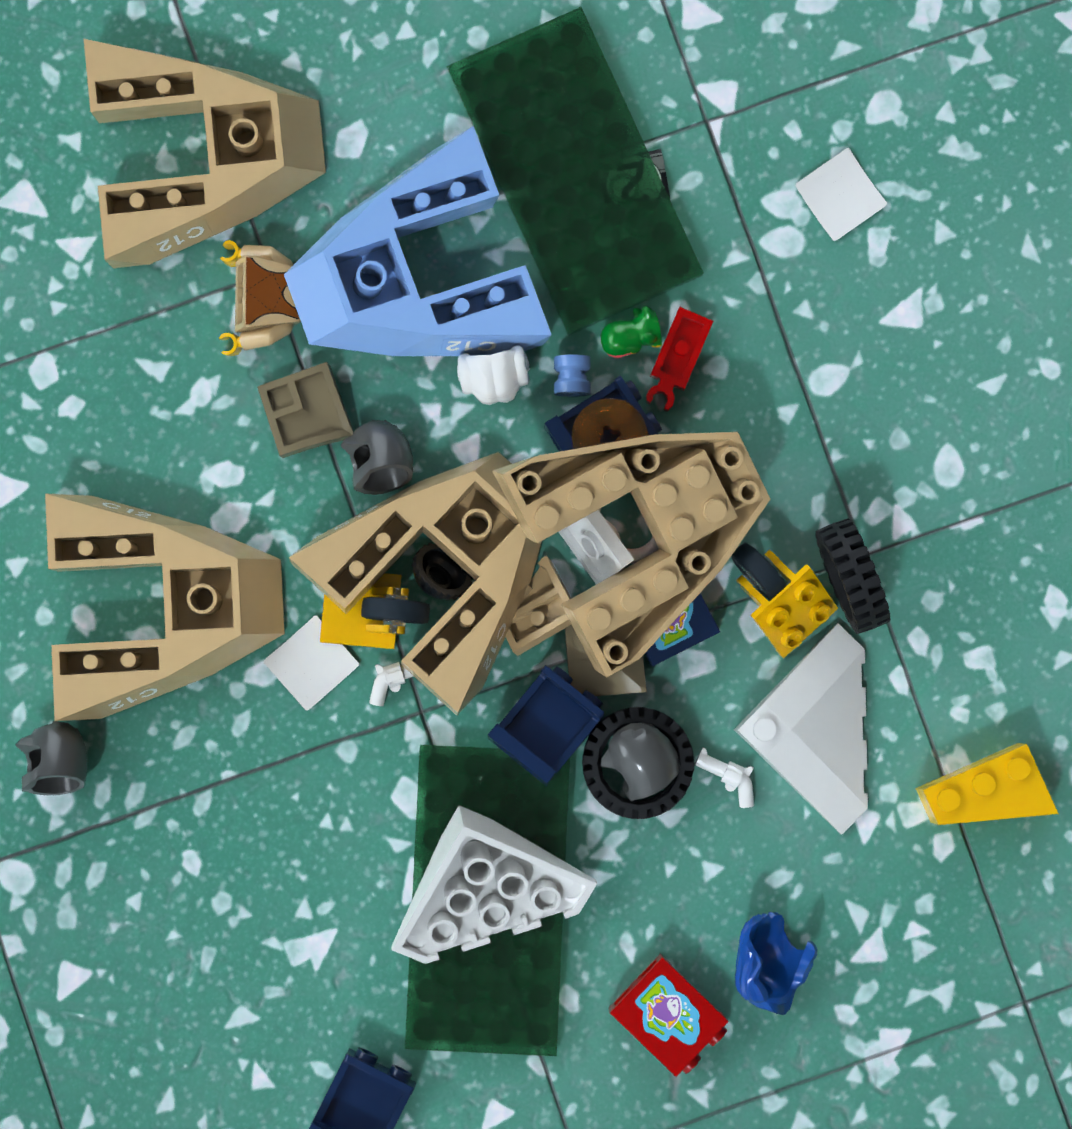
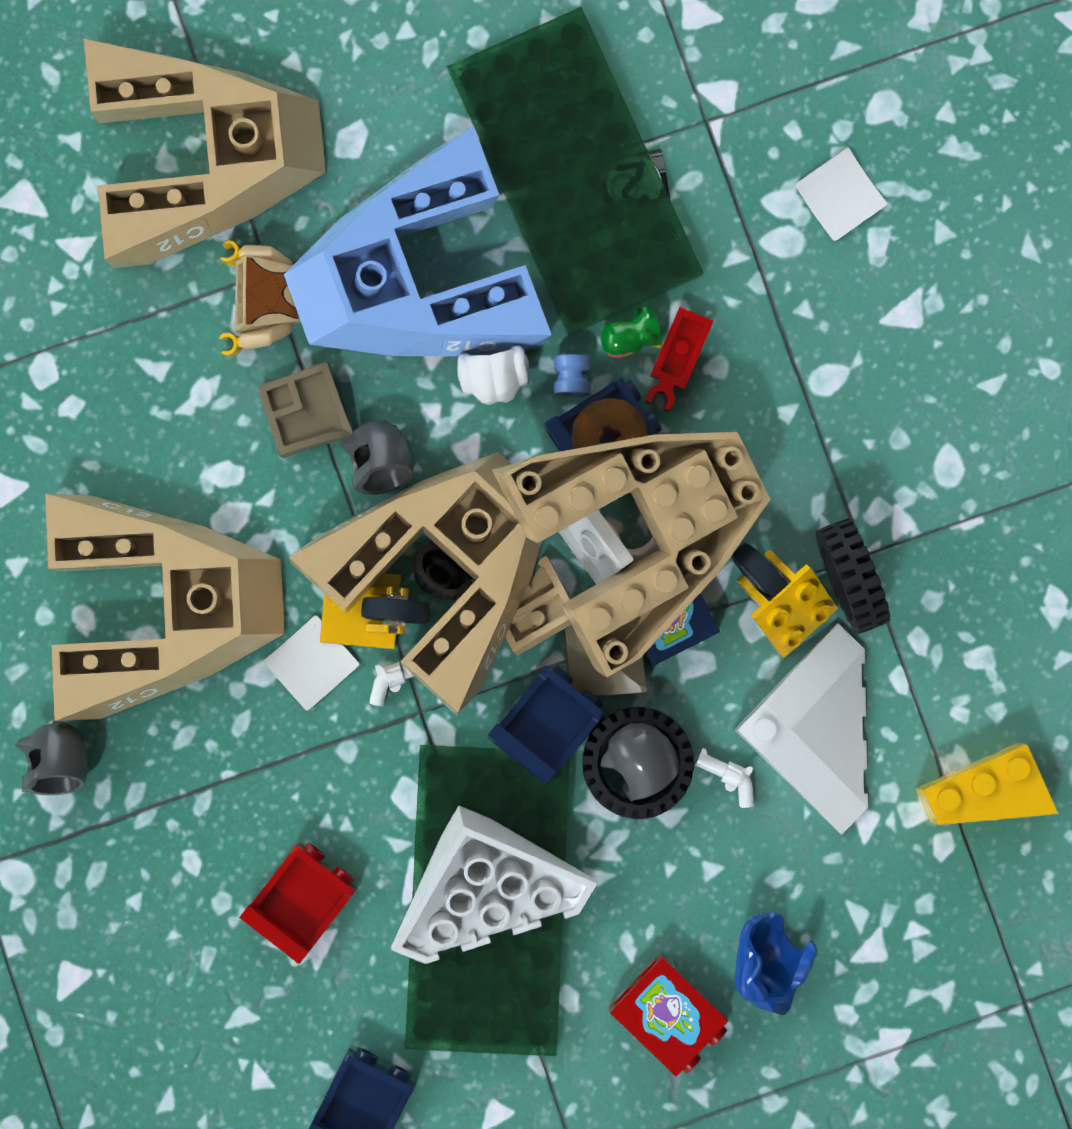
none -> red panel [239,842,358,964]

